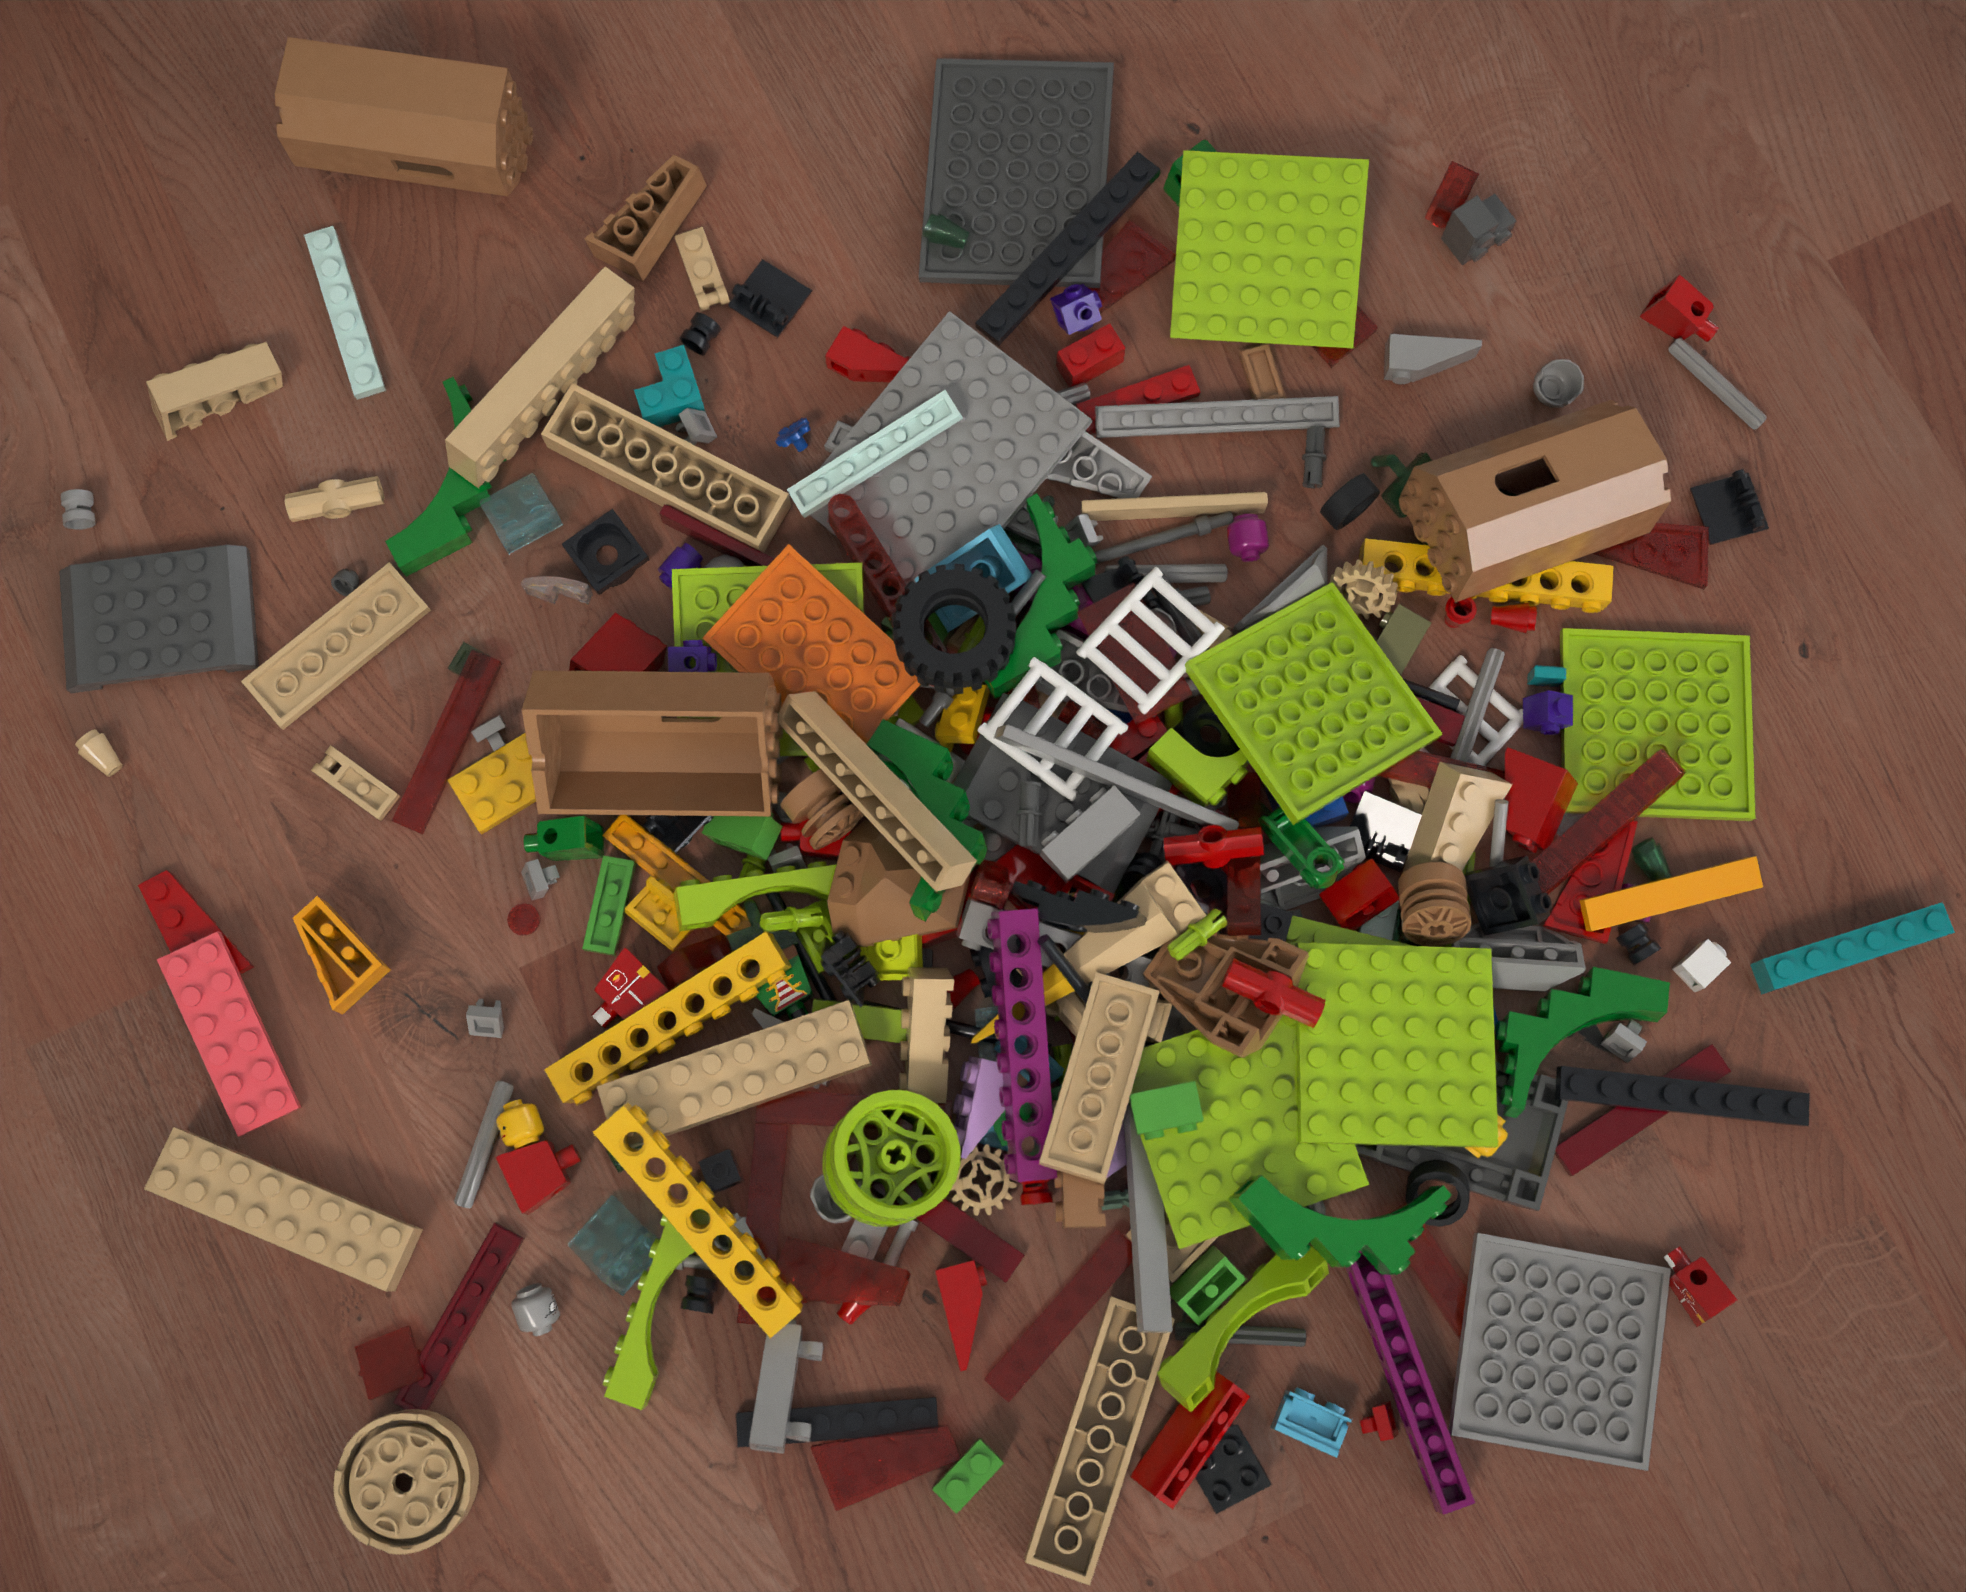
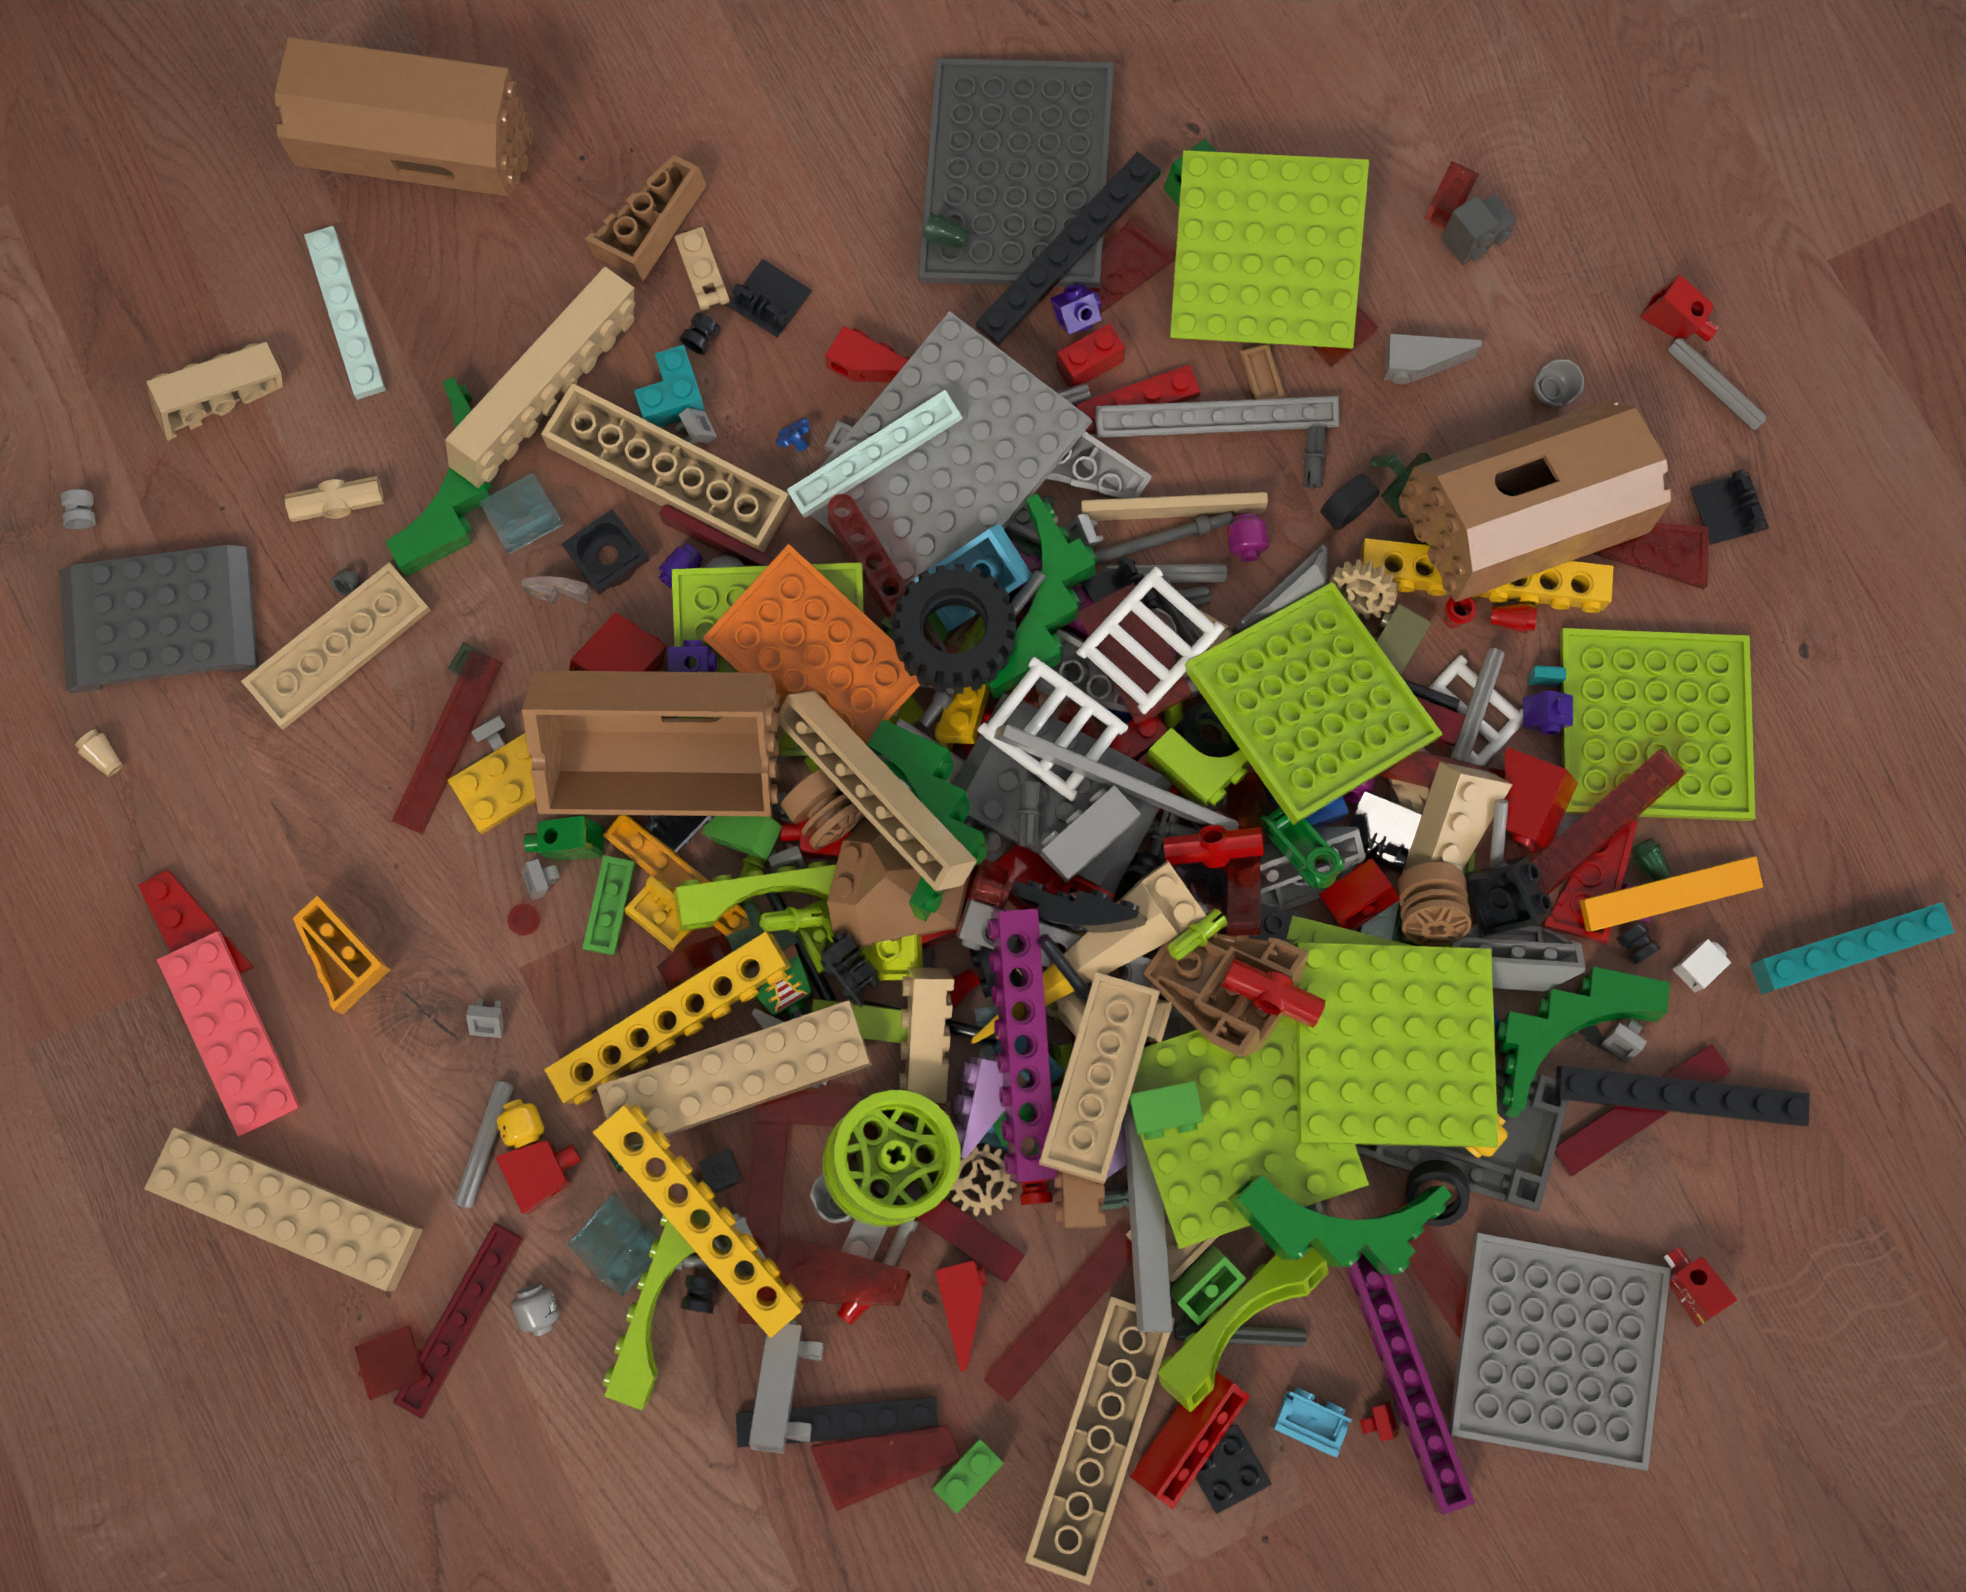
tan plate [311,745,401,821] -> none
tan brick [334,1409,479,1554] -> none
red torso [591,948,669,1028] -> none

